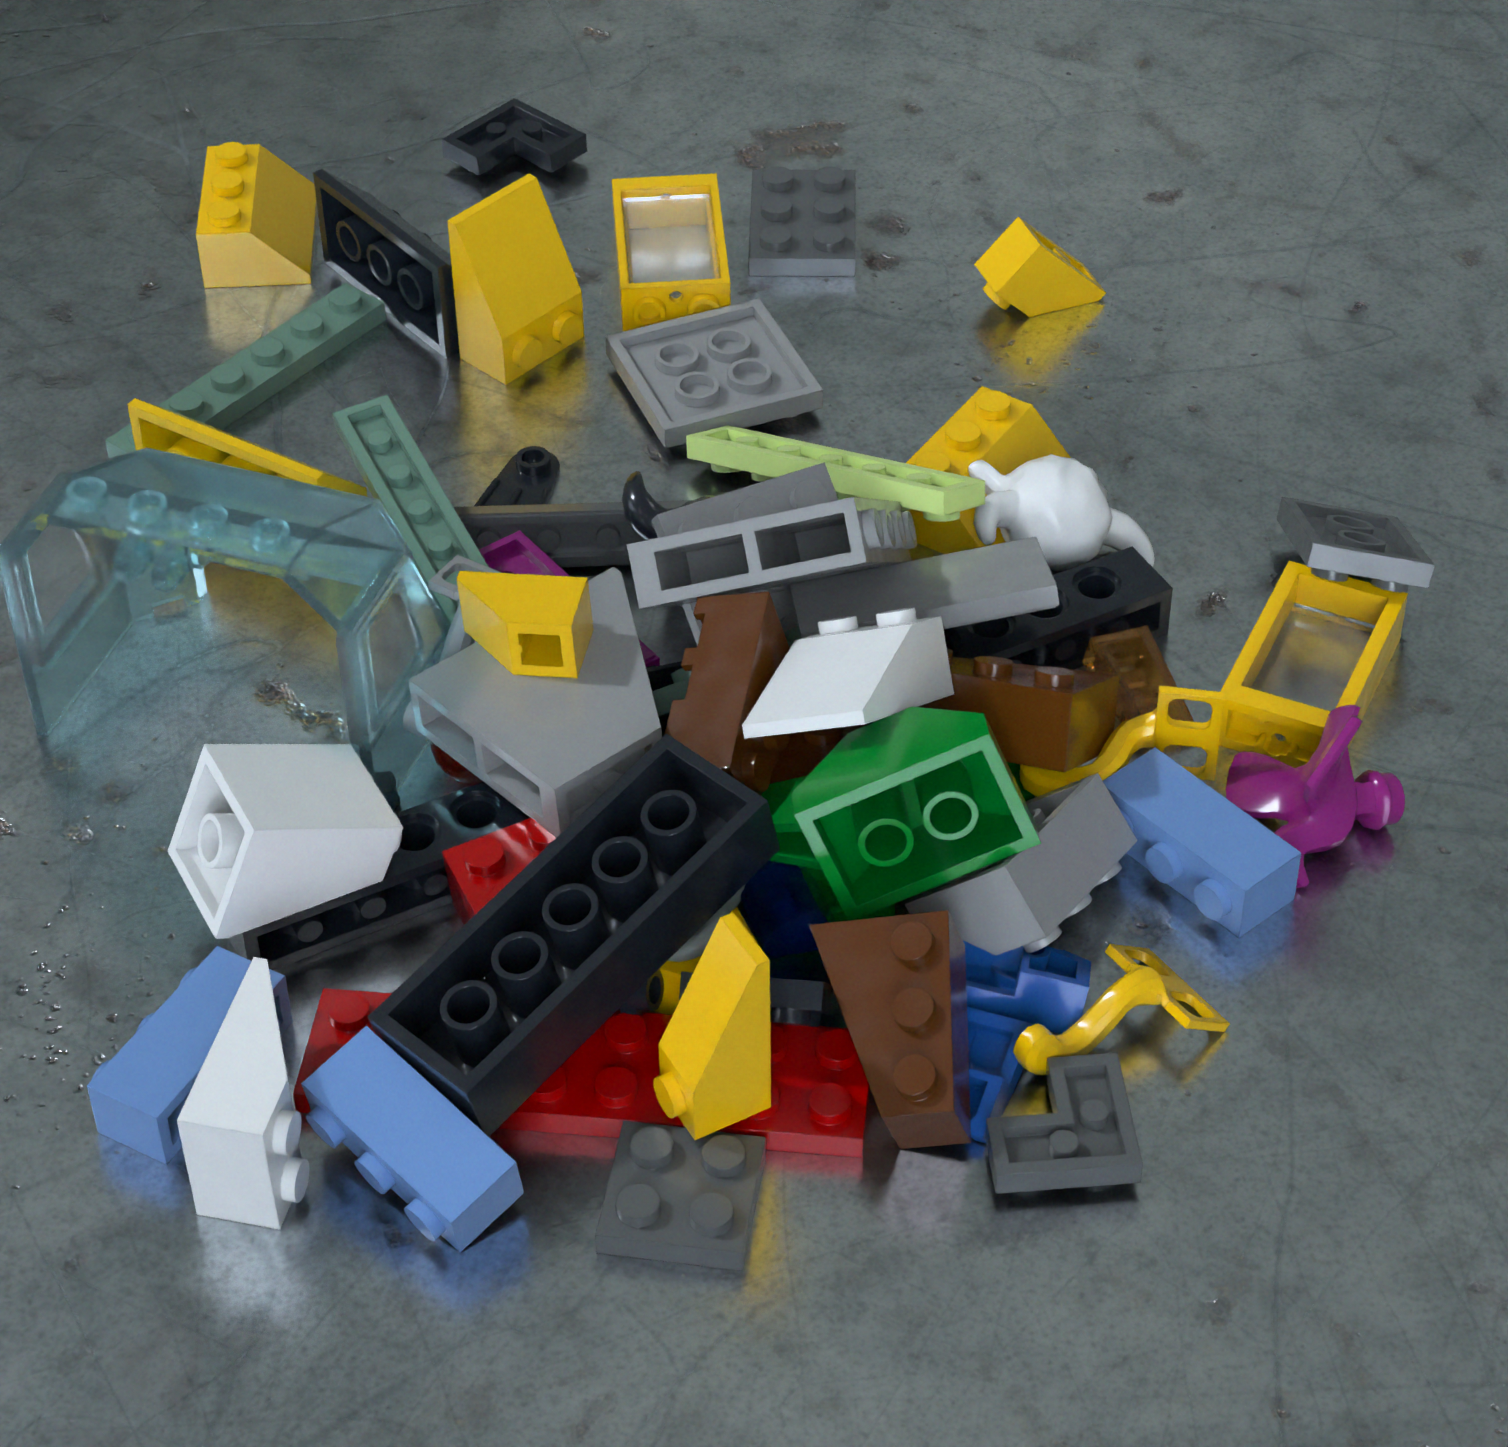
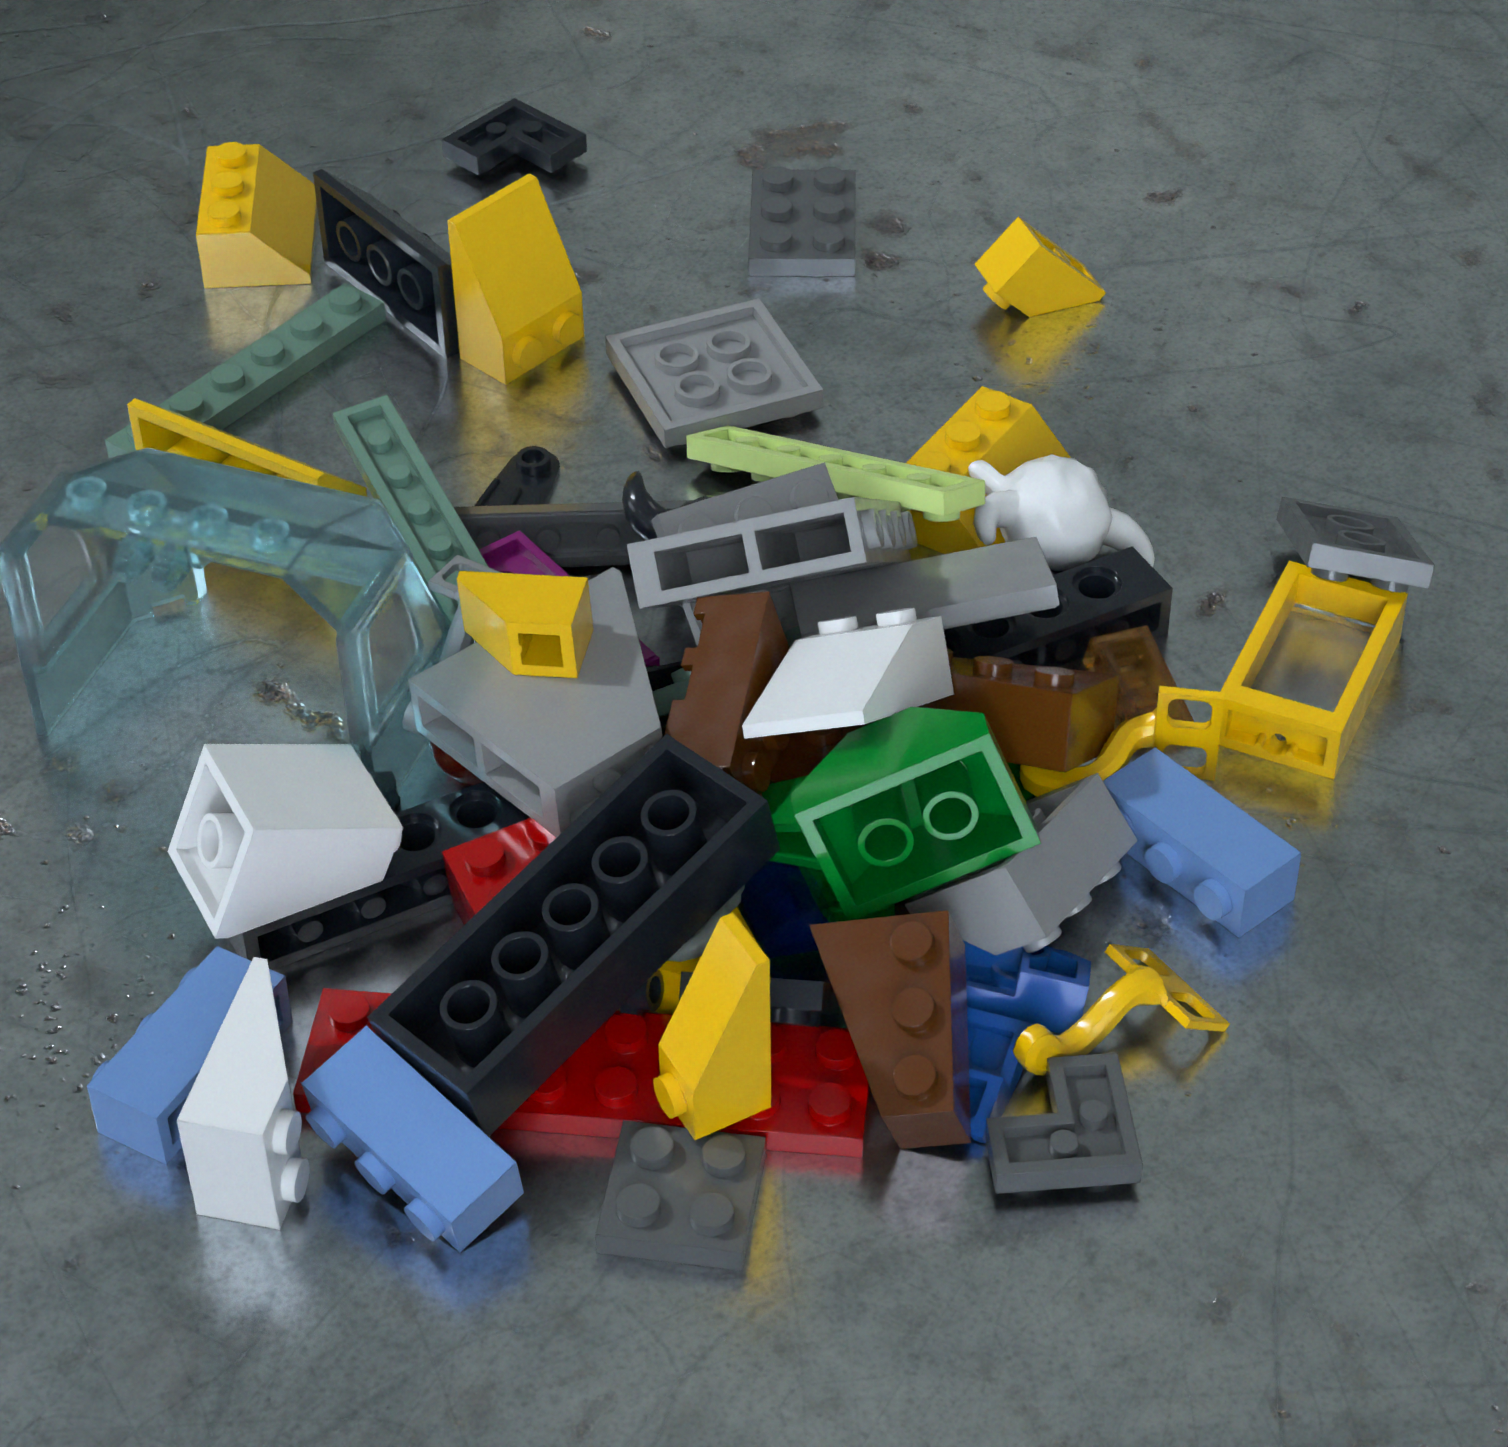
window [612,173,731,332] -> none
magenta animal [1225,705,1405,888] -> none

